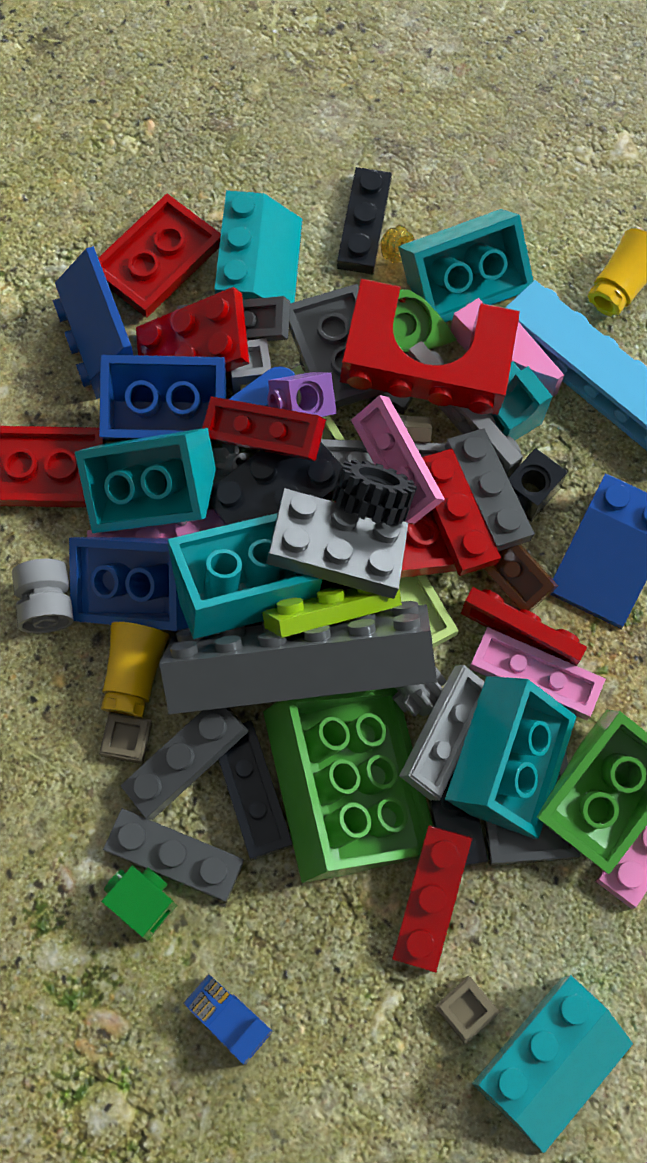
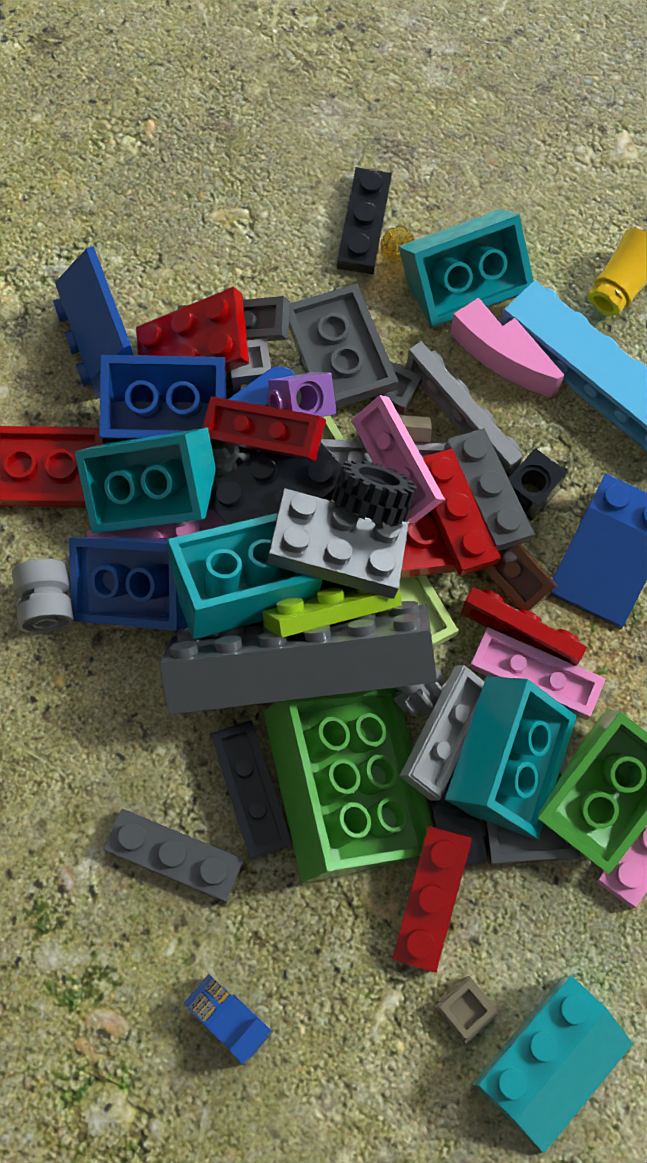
red plate [98,193,221,318] -> none
dark tan tile [99,712,153,764] -> none
yellow plant [101,622,169,718] -> none
green brick [101,866,178,941] -> none
dark grey plate [120,707,249,820] -> none
teal slope [214,190,302,303] -> none
red arch [340,279,520,415] -> none
bright green piece [393,289,457,354] -> none
teal brick [492,361,553,440] -> none

